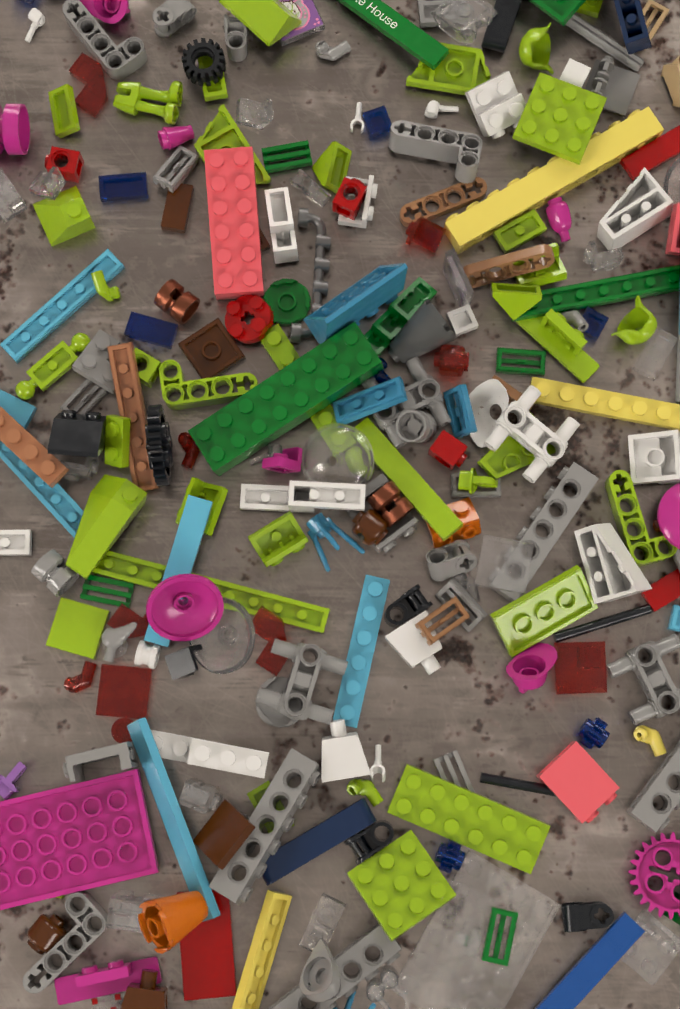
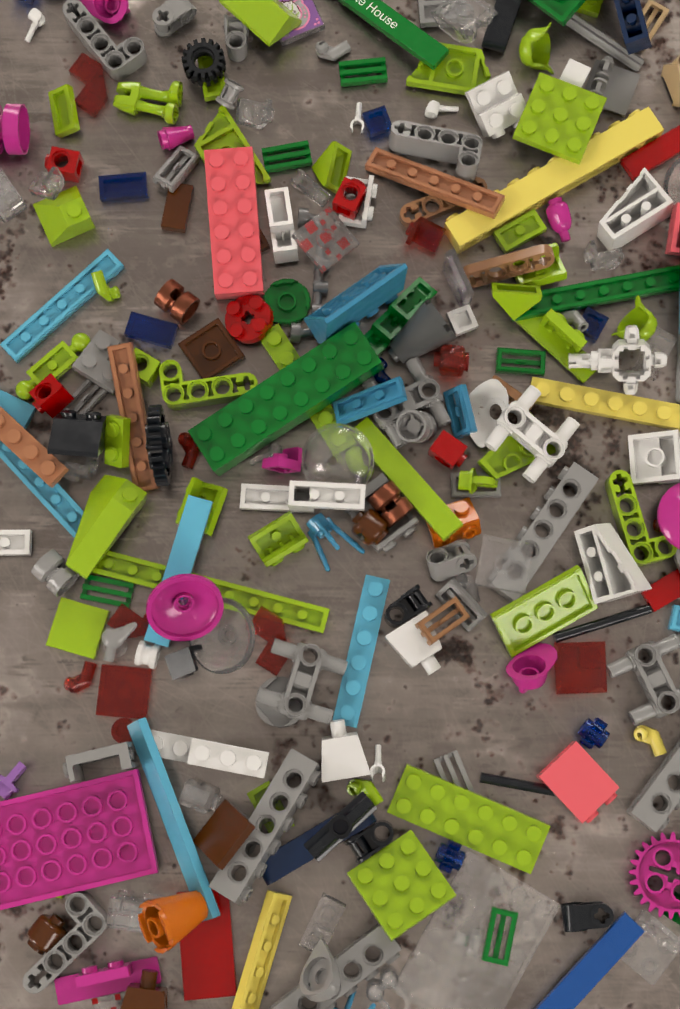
none -> red brick [29,373,74,418]
none -> light grey bush [215,78,245,110]
none -> clear tile [292,206,360,274]
none -> black piece [304,791,378,862]
none -> green tile [339,57,388,87]
none -> nougat tile [365,147,505,219]
none -> white piece [568,325,667,395]

